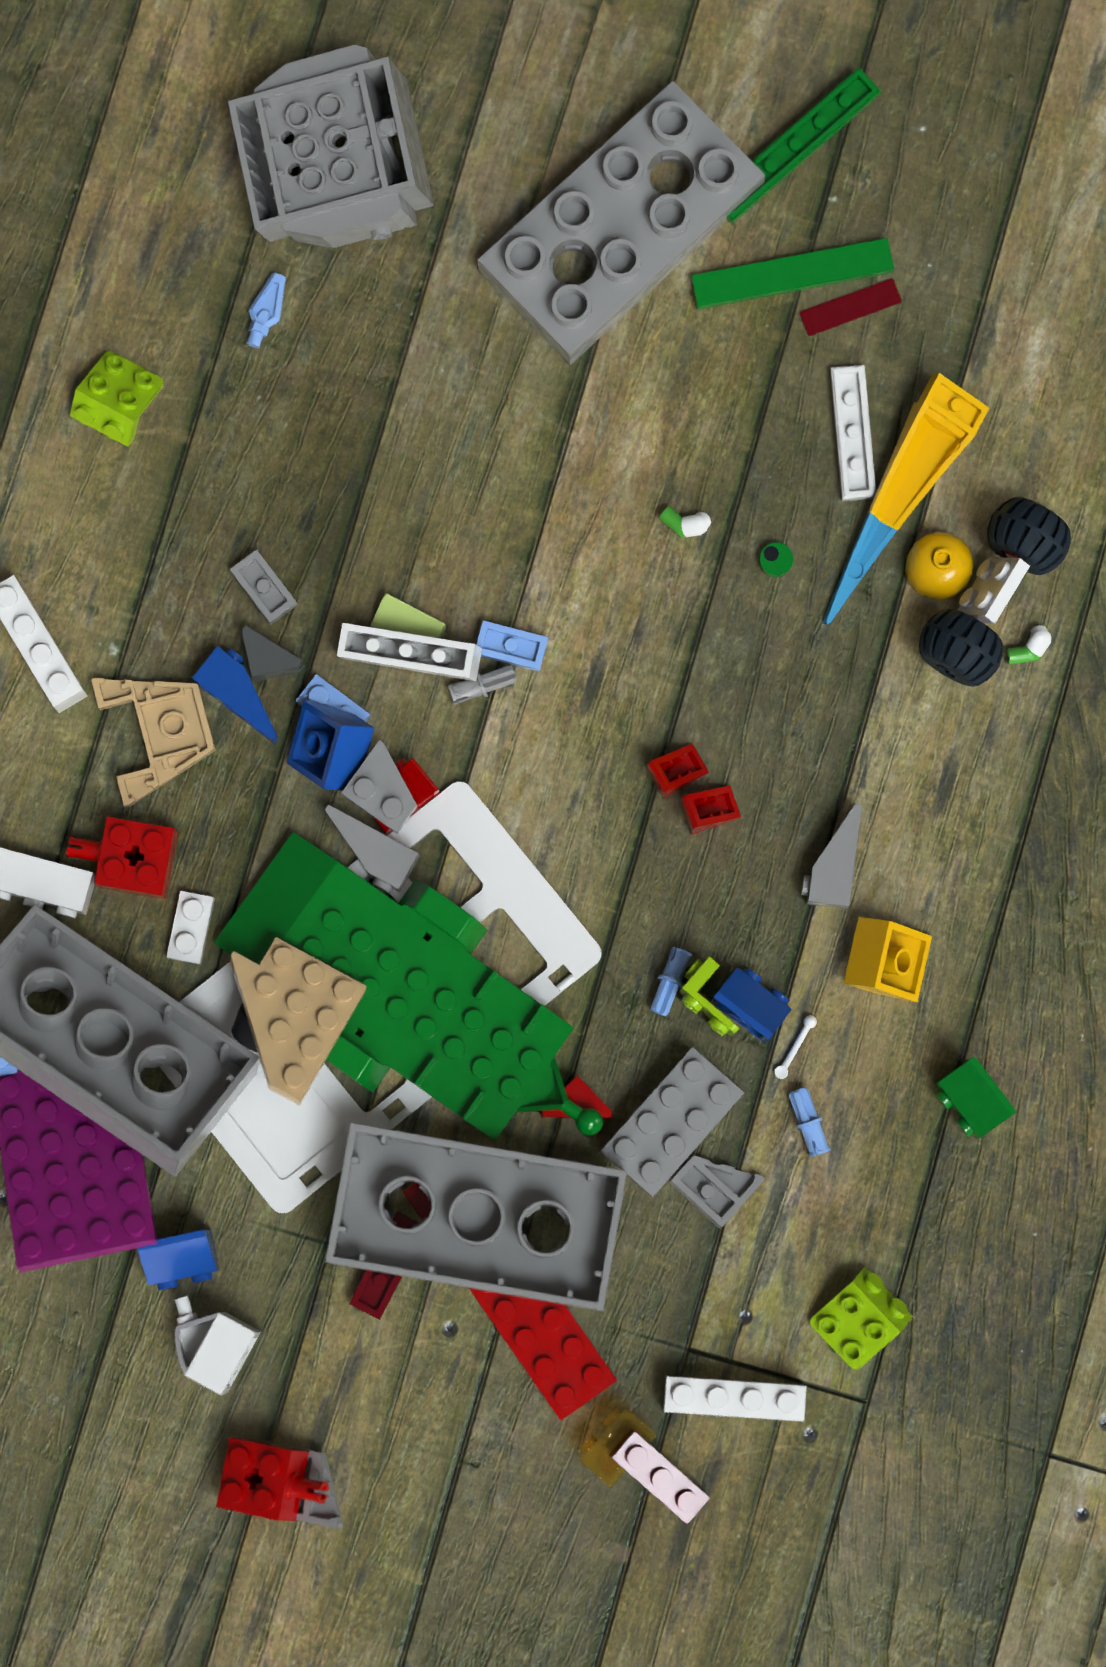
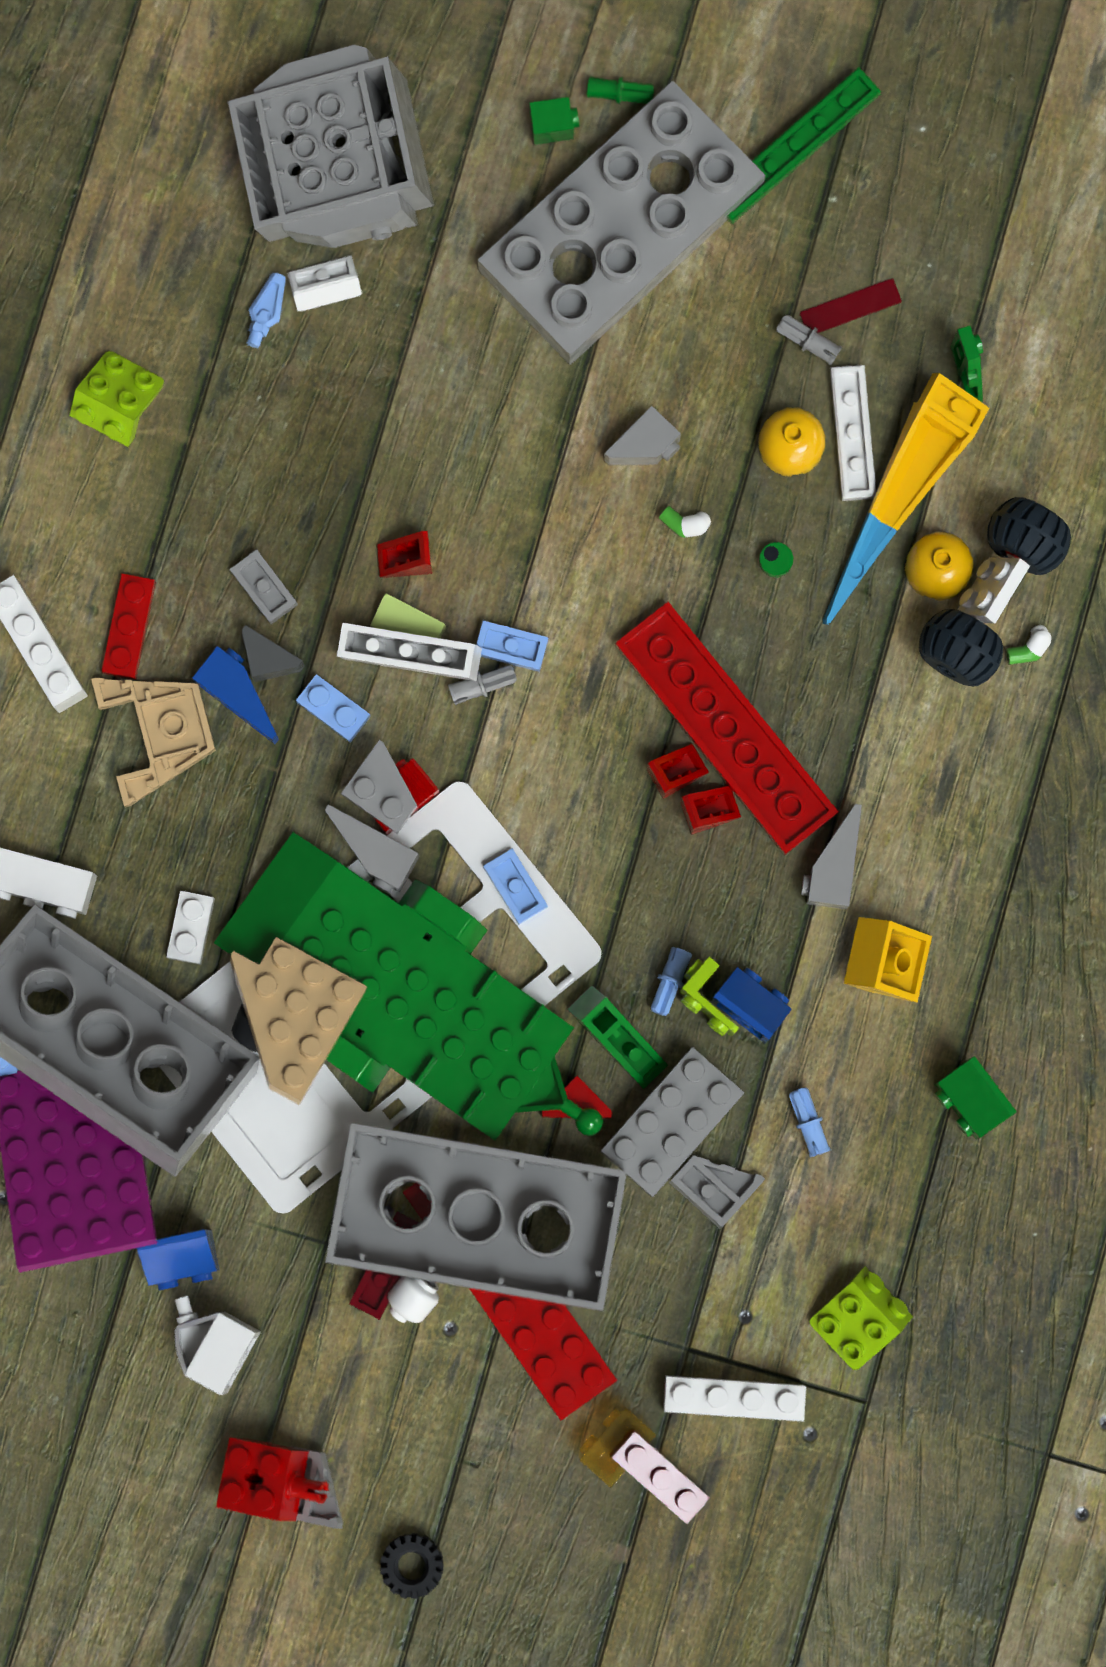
red brick [67,817,179,900] -> none
blue slope [287,700,374,790] -> none
green tile [691,238,894,310] -> none
white hinge [774,1015,817,1079] -> none
none -> red plate [101,574,156,680]
none -> white slope [287,255,362,311]
none -> red slope [377,531,432,578]
none -> black tyre [380,1533,444,1599]
none -> white head [387,1276,439,1323]
none -> light blue plate [483,848,548,925]
none -> green brick [529,97,580,145]
none -> green slope [567,986,668,1089]
none -> green axle [587,76,654,104]
none -> light grey slope [604,406,681,465]
none -> red plate [615,602,839,855]
none -> yellow cylinder [758,408,825,476]
none -> light grey axle [777,315,842,365]
none -> green wing [950,325,983,403]

